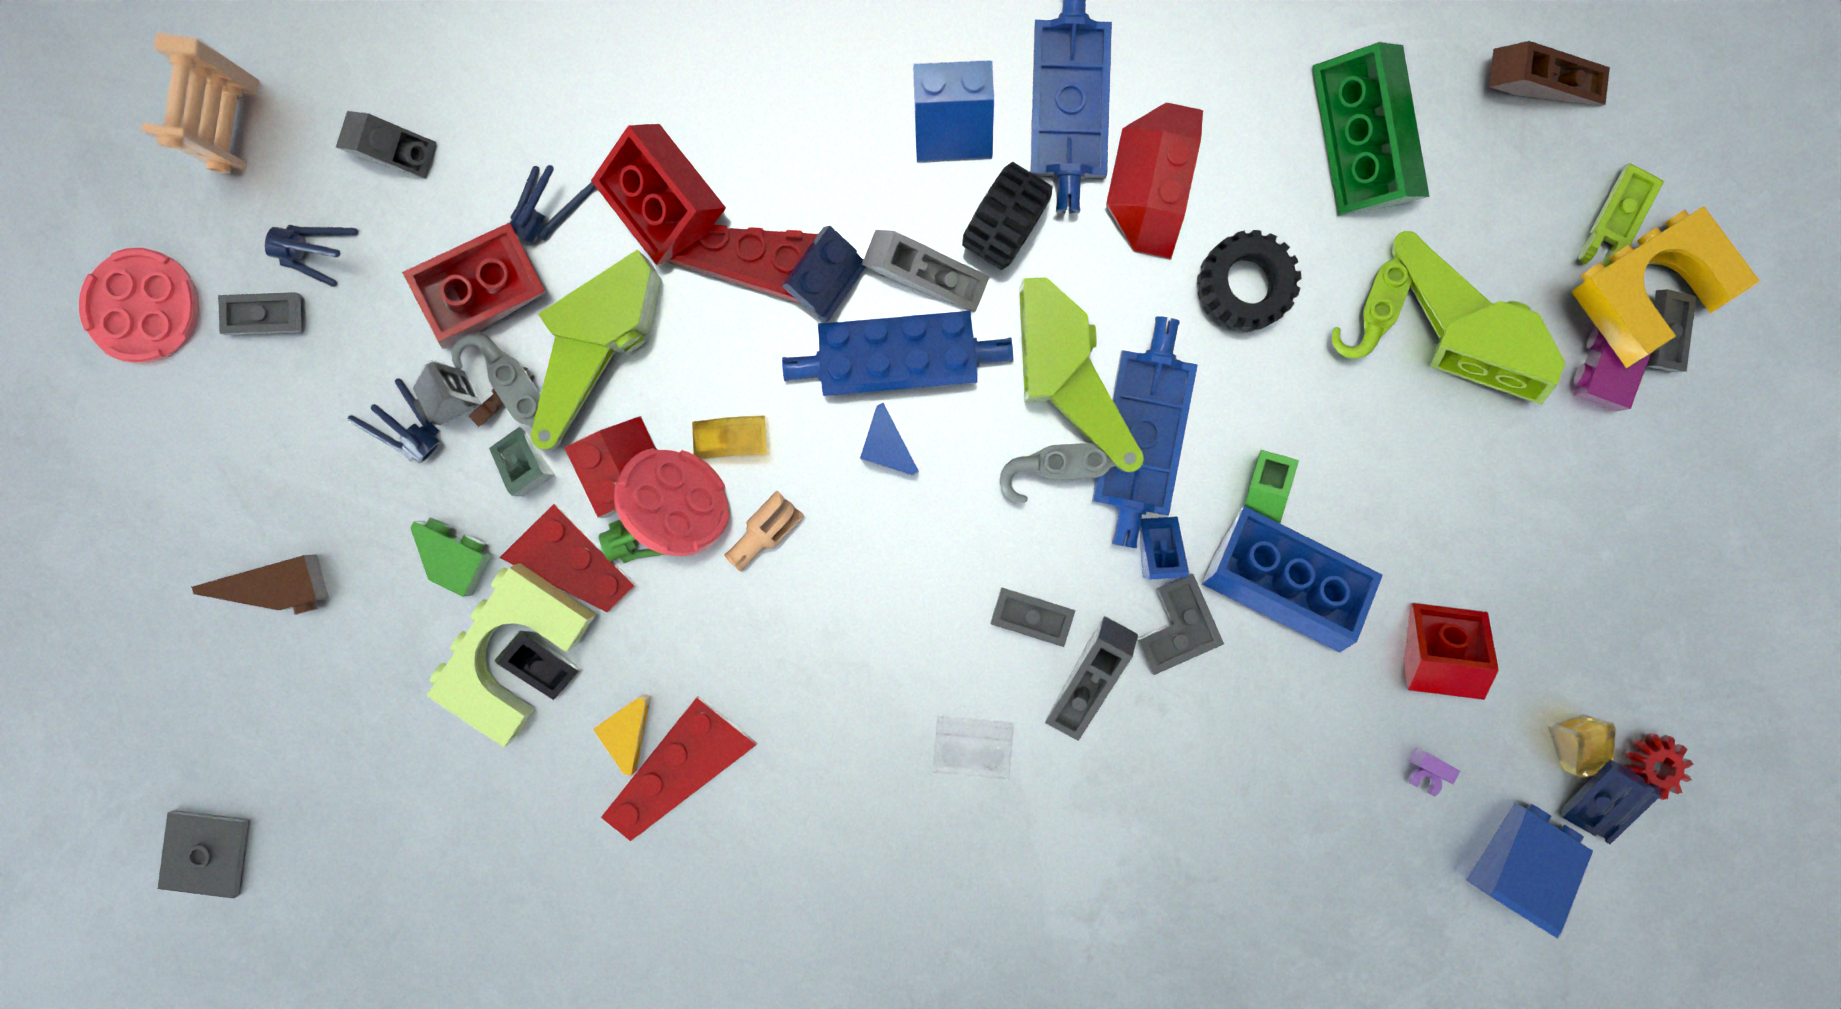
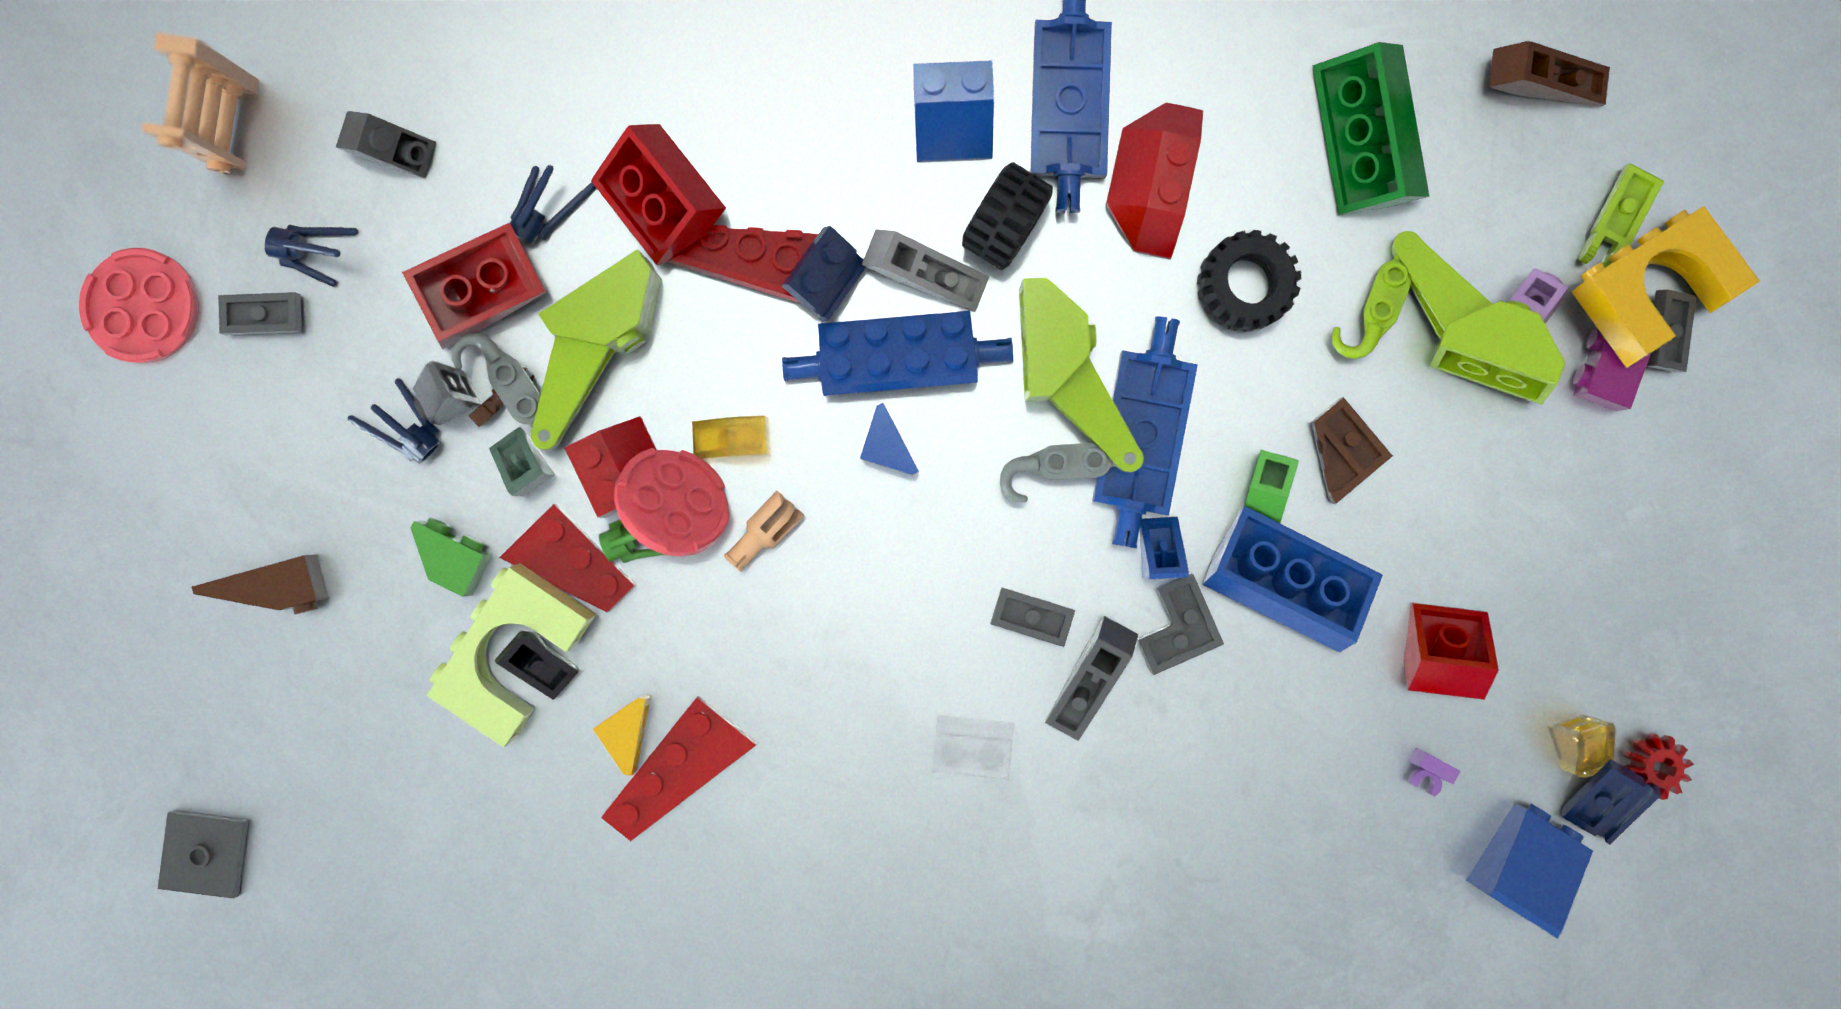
none -> reddish brown wing [1311,397,1393,504]
none -> lavender brick [1509,268,1569,324]

